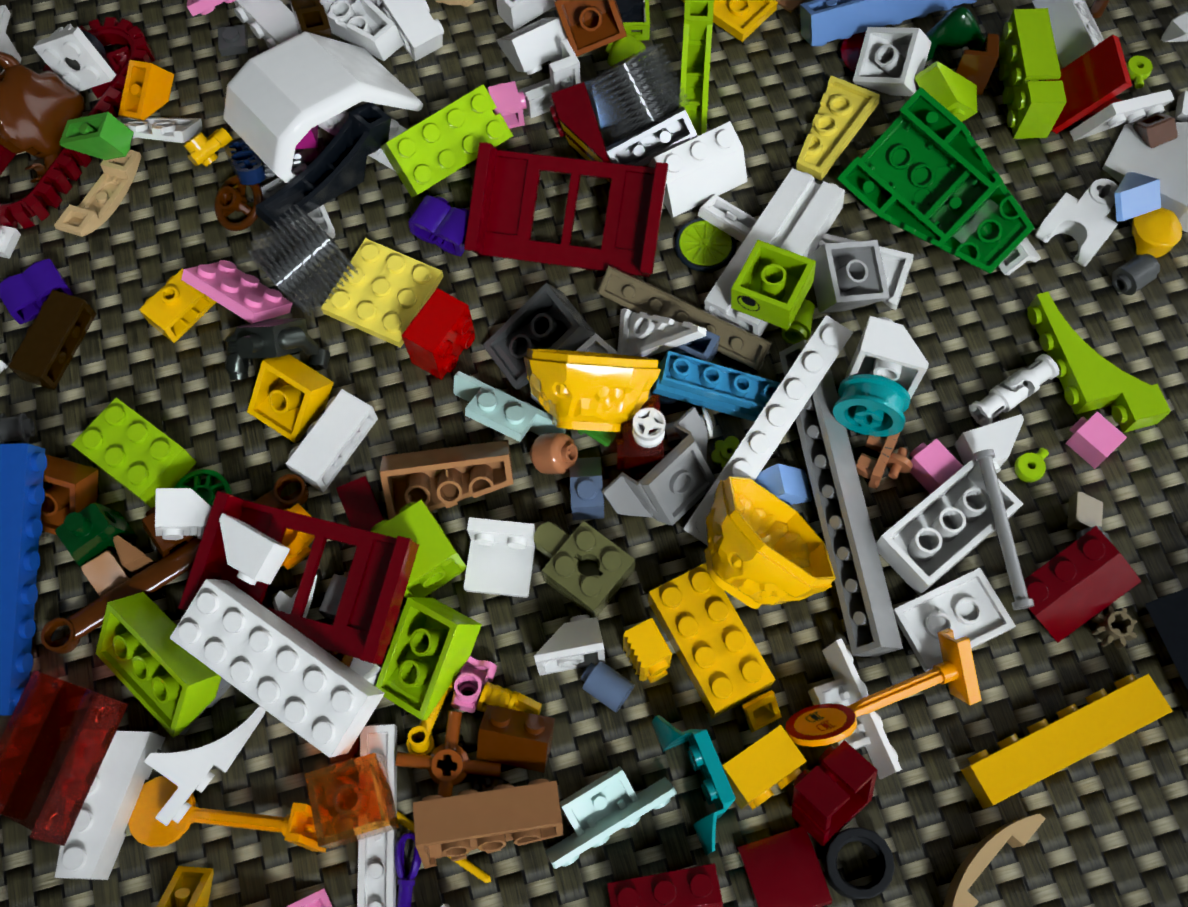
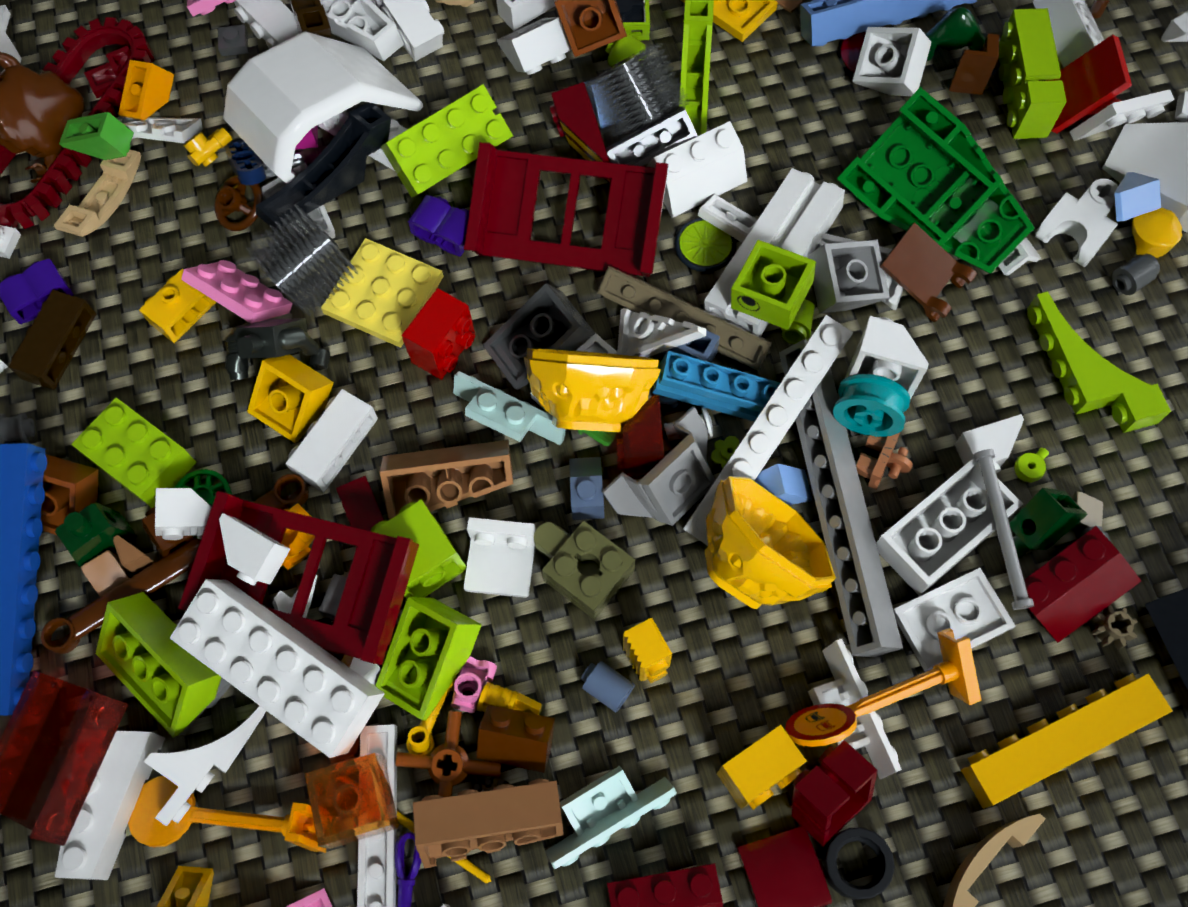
white piece [33,23,116,92] -> none
bright pink brick [488,81,527,129] -> none
white panel [518,38,581,118] -> none
nougat head [530,433,578,474] -> none
white slope [534,615,605,676] -> none
white wheel [632,407,666,448] -> none
yellow brick [648,562,776,719] -> none
teal piece [651,715,736,856] -> none
yellow slope [742,690,782,732] -> none
light yellow wing [796,75,880,181] -> none
bright pink brick [910,438,963,494] -> none
lime slope [915,61,977,122] -> none
white piece [969,354,1059,426] -> none
bright pink brick [1066,412,1127,469] -> none
lime piece [1126,55,1153,89] -> none
reddish brown slope [1133,112,1178,148] -> none
none -> reddish brown flag [880,222,977,322]
none -> dark green torso [1009,488,1088,558]

